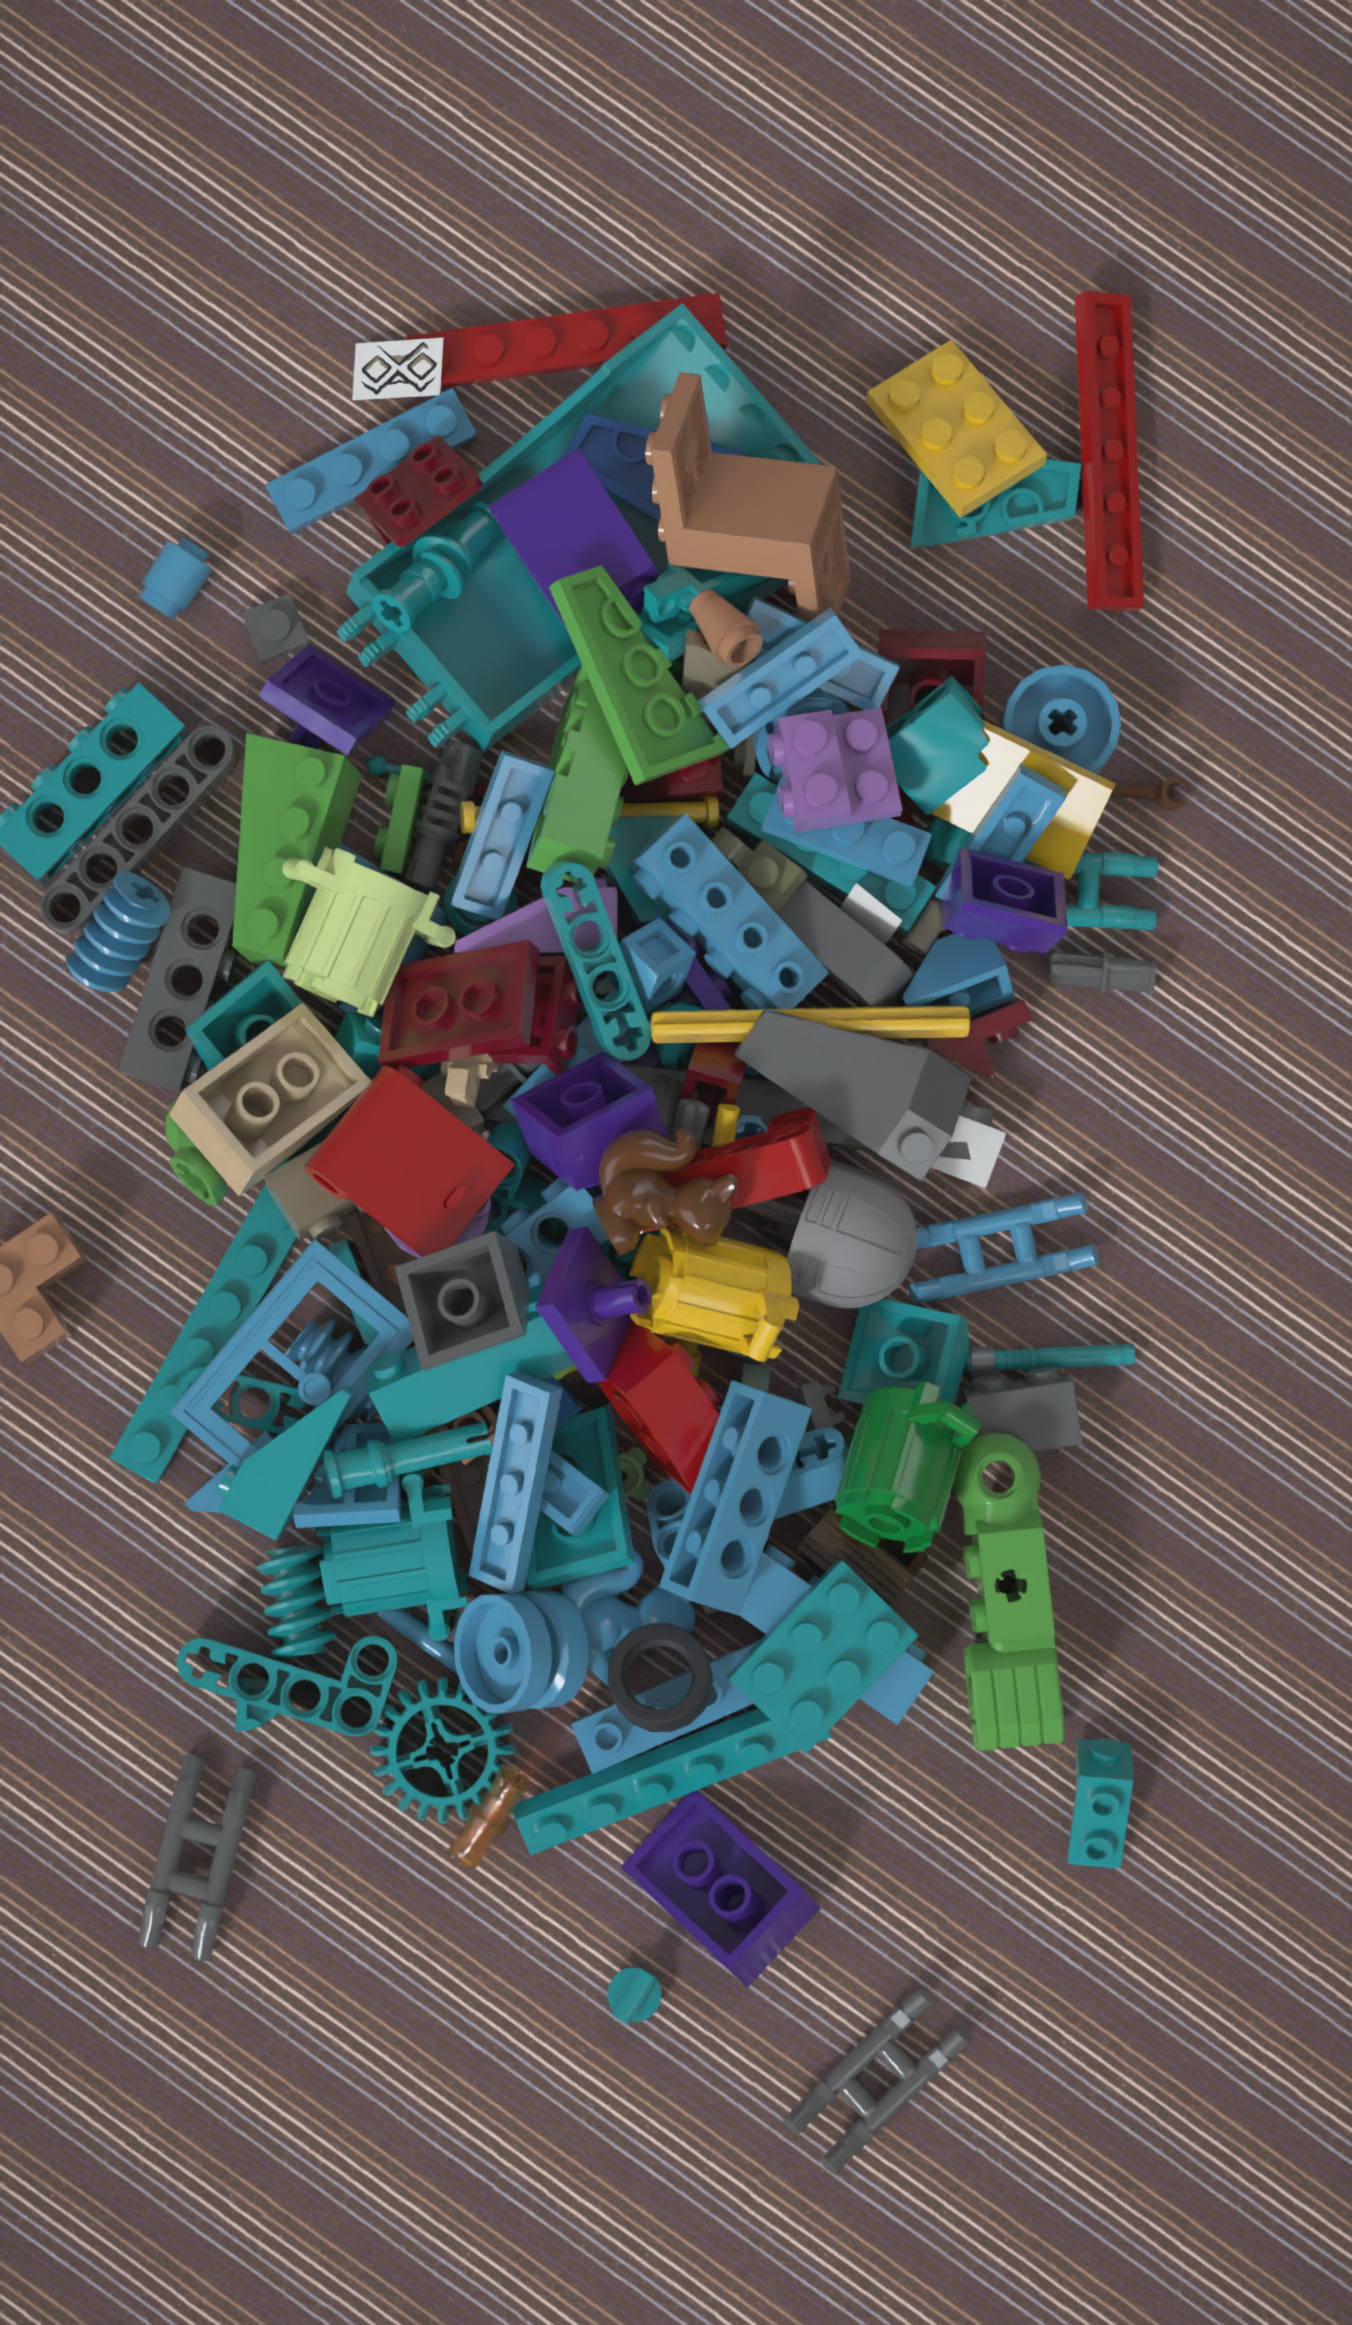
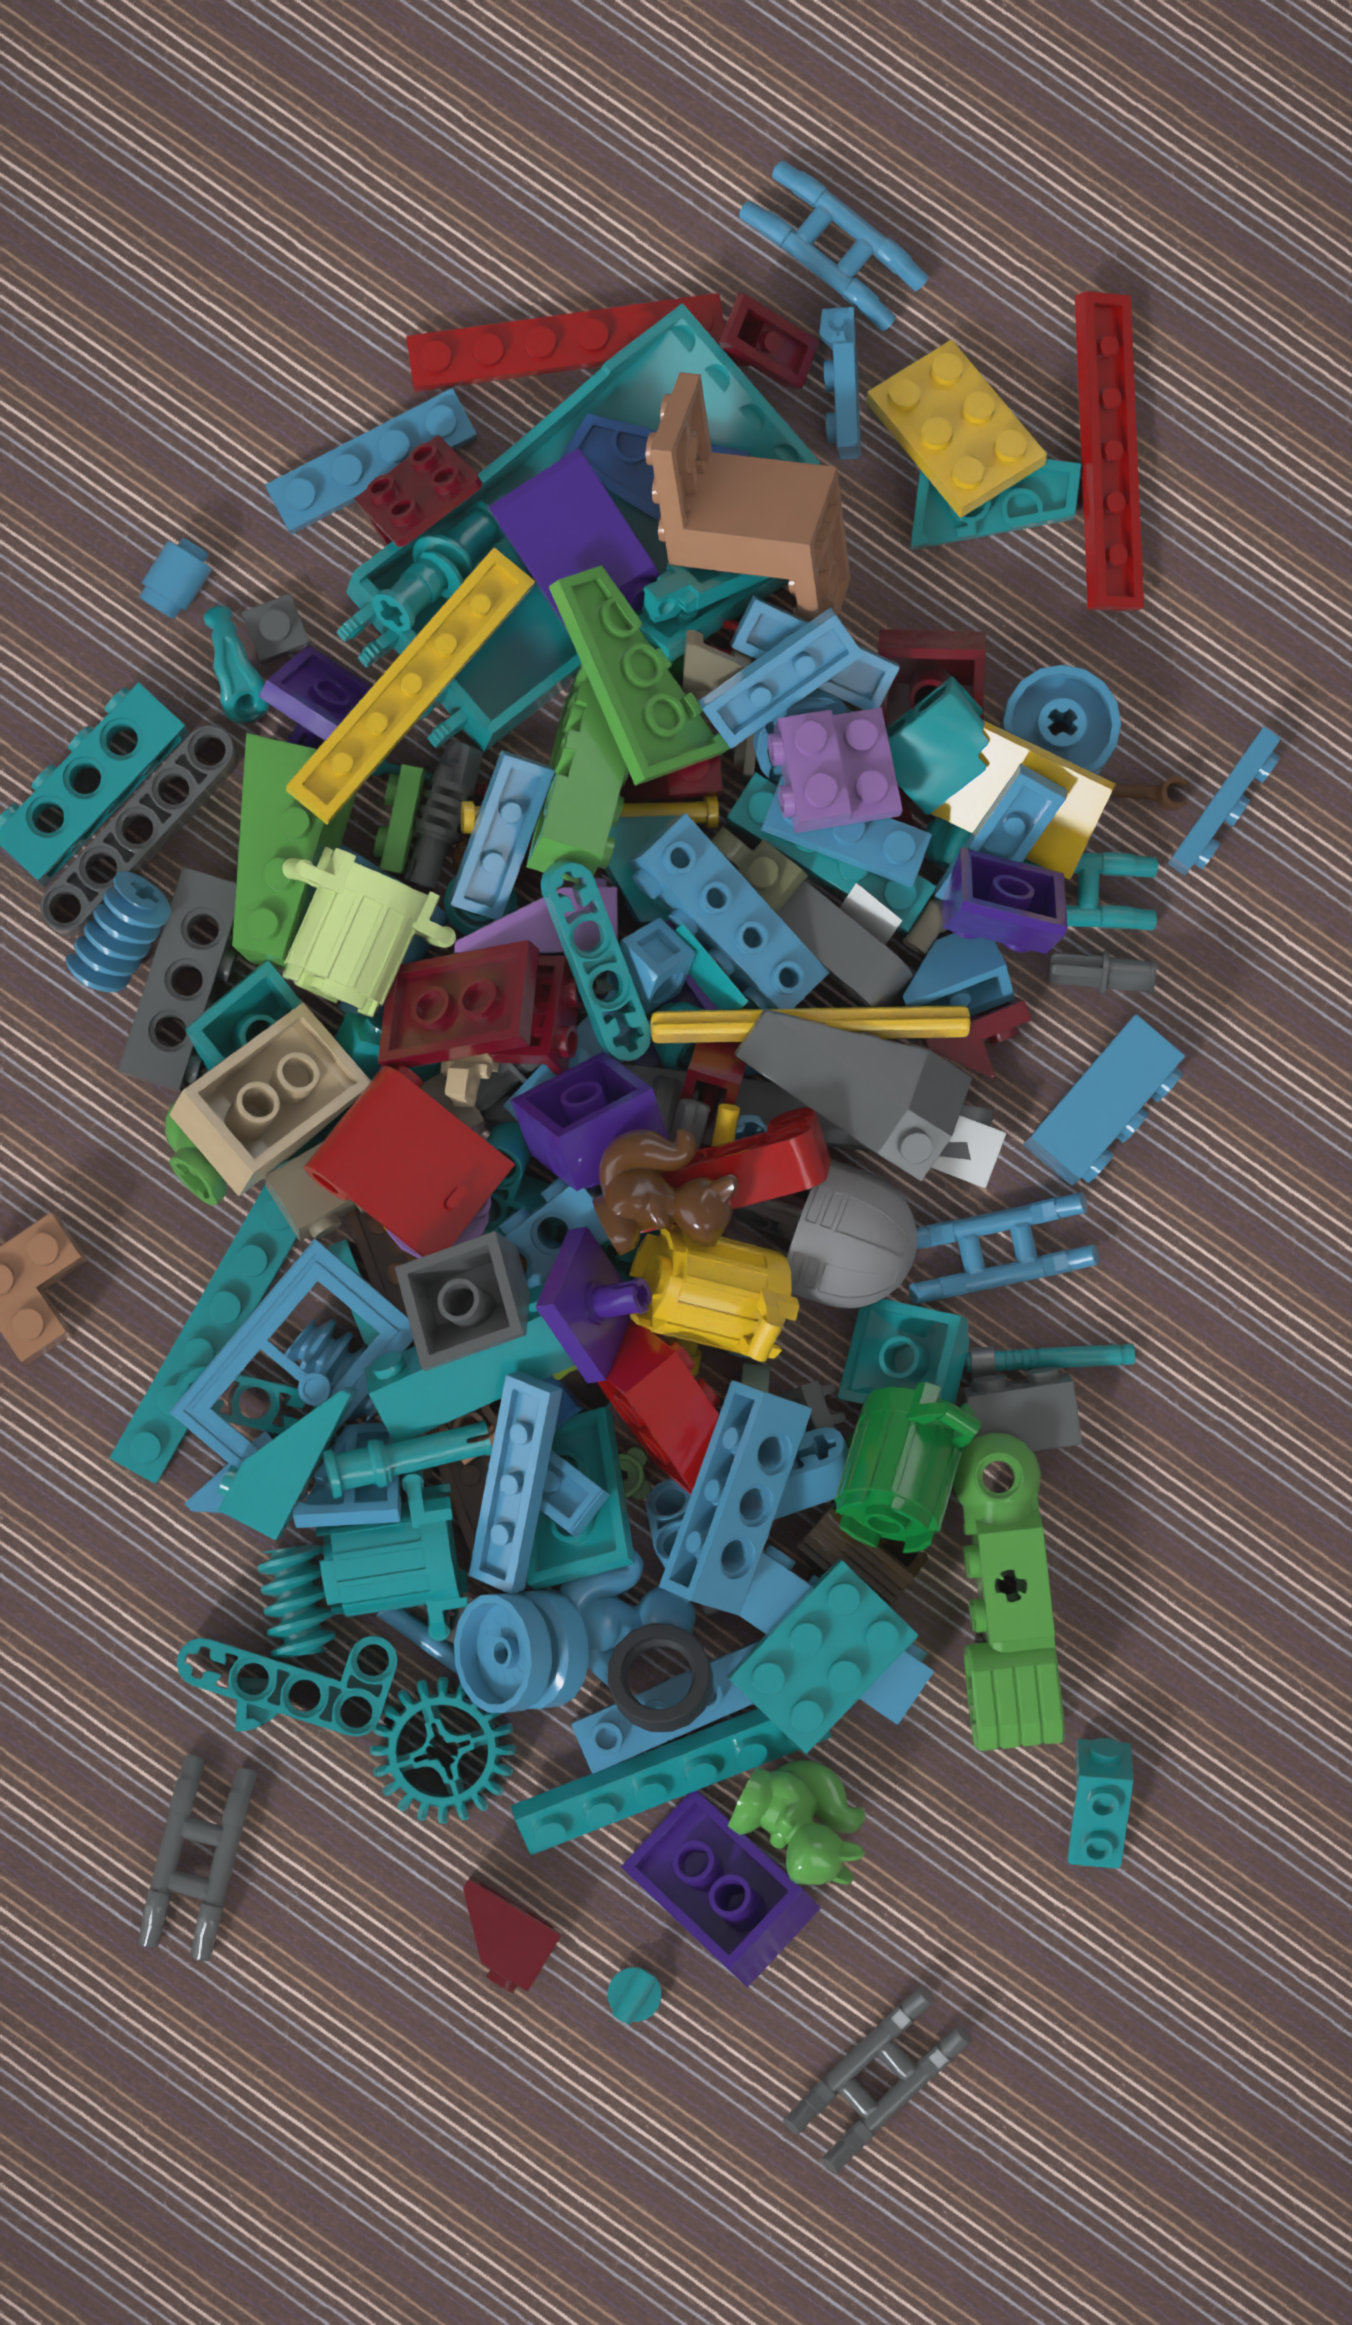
white sticker [352,338,444,400] -> none
clear orange pin [449,1765,530,1869] -> none
nougat cone [689,590,763,668] -> none
none -> teal piece [203,605,270,724]
none -> yellow plate [286,548,535,825]
none -> dark red slope [463,1875,562,1993]
none -> teal sticker [674,923,748,1010]
none -> dark red slope [719,294,820,389]
none -> bright green animal [728,1759,866,1885]
none -> dark azure piece [739,161,929,332]
none -> dark azure hinge [819,307,862,460]
none -> dark azure brick [1023,1014,1185,1186]
none -> dark azure plate [1167,727,1281,876]

